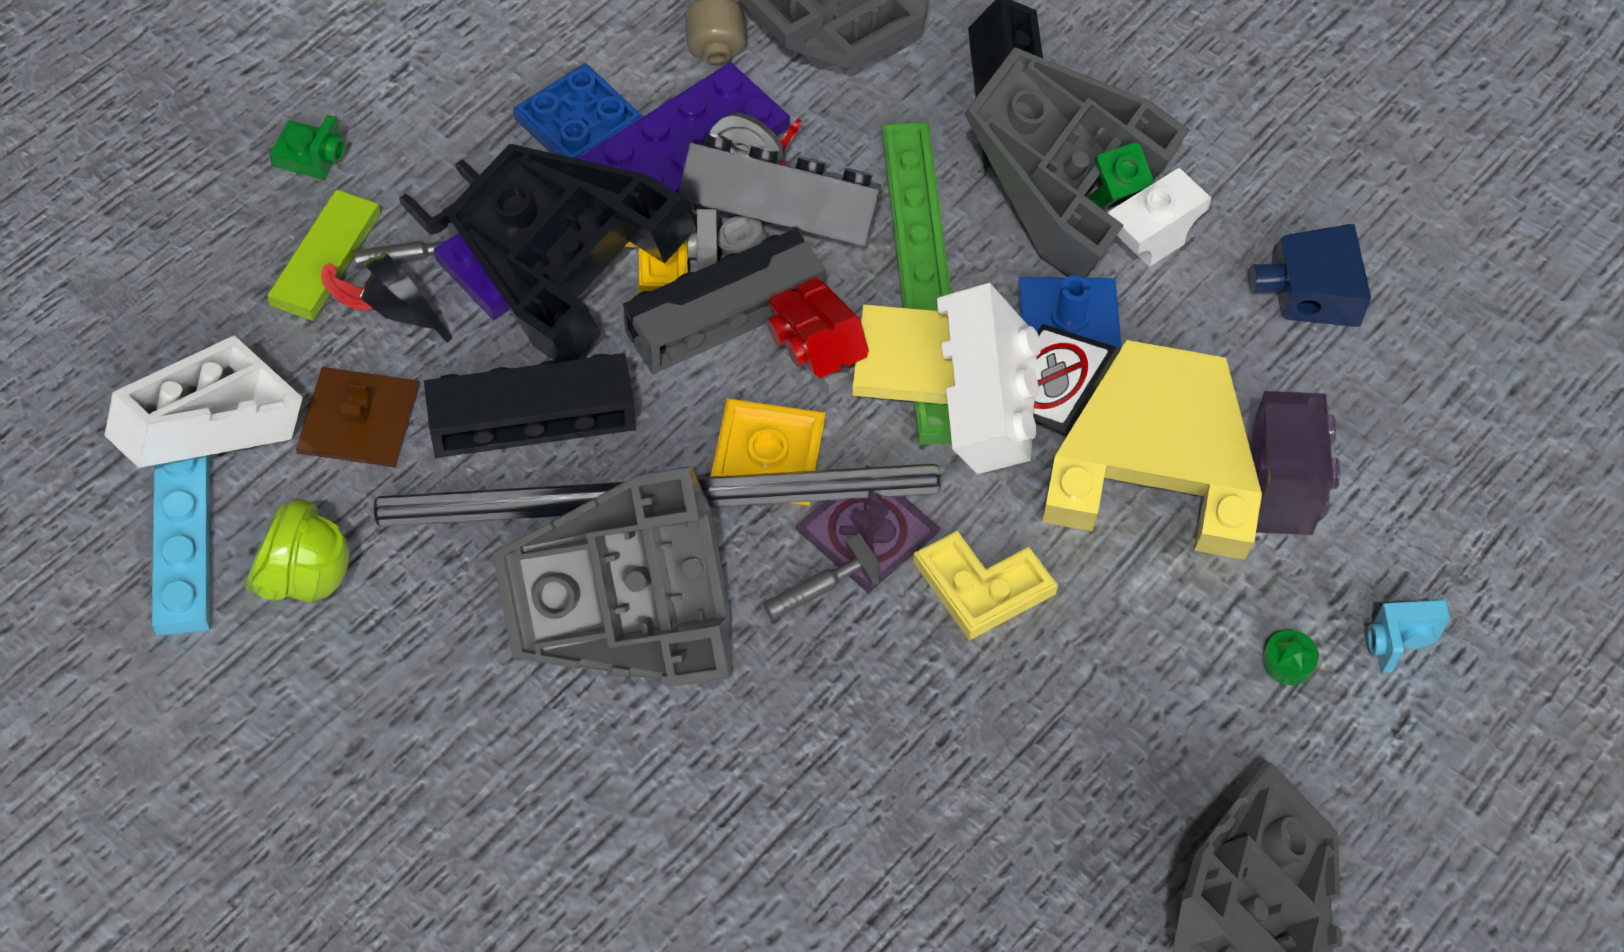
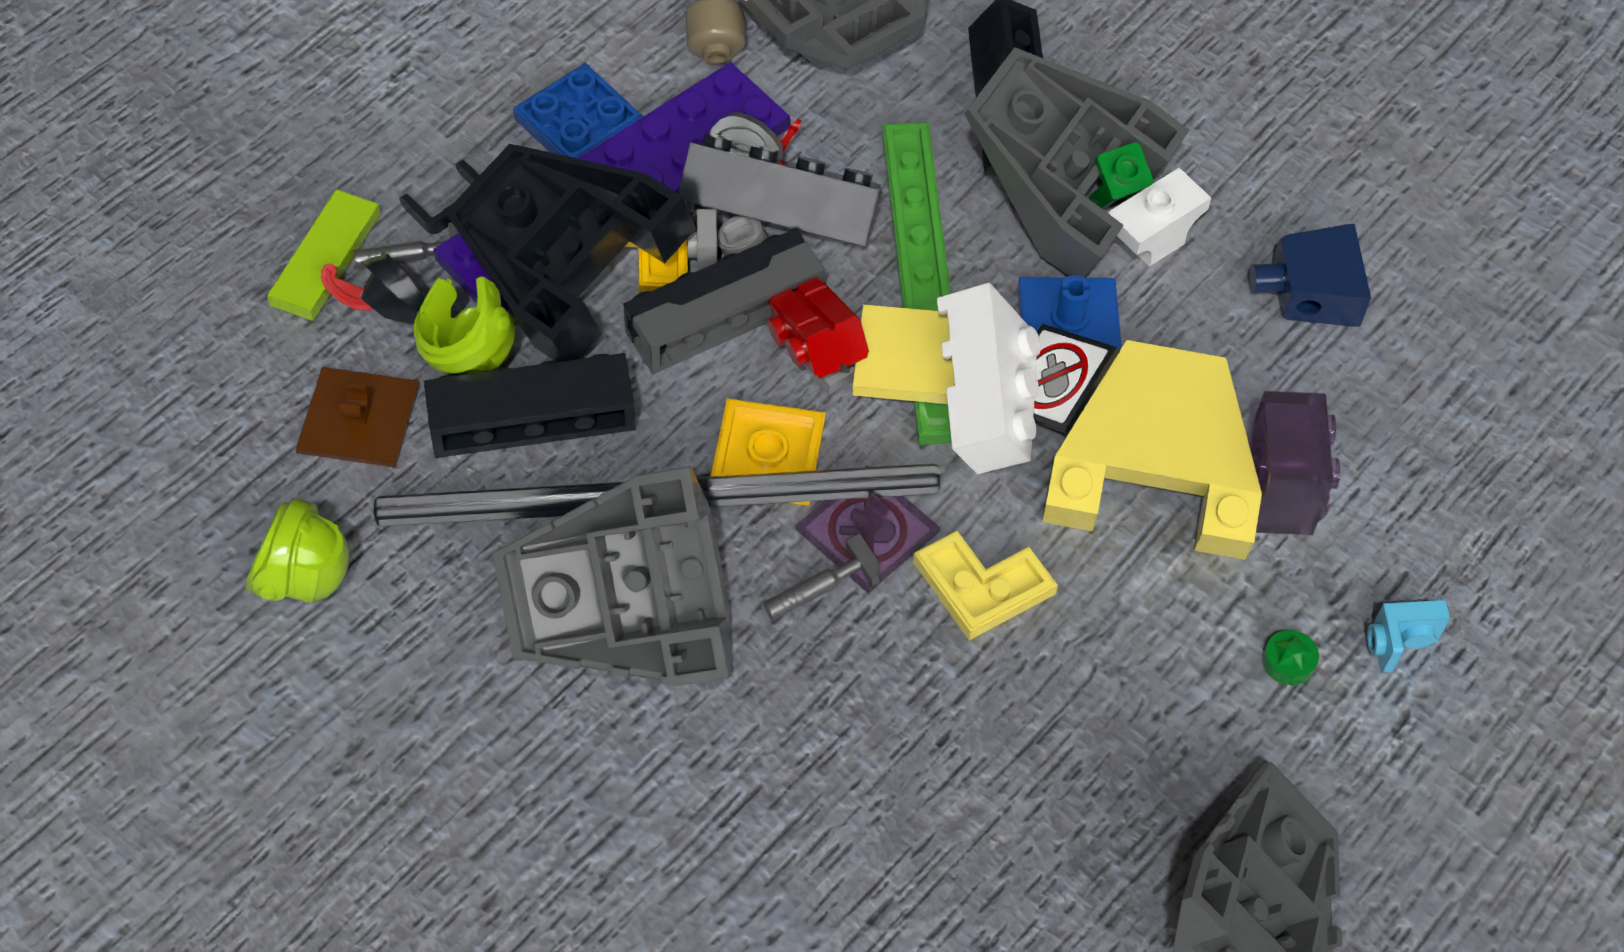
white wedge [104,335,303,468] -> none
medium azure plate [152,455,210,636] -> none
green bracket [269,115,345,180] -> none
none -> lime helmet [414,276,515,375]

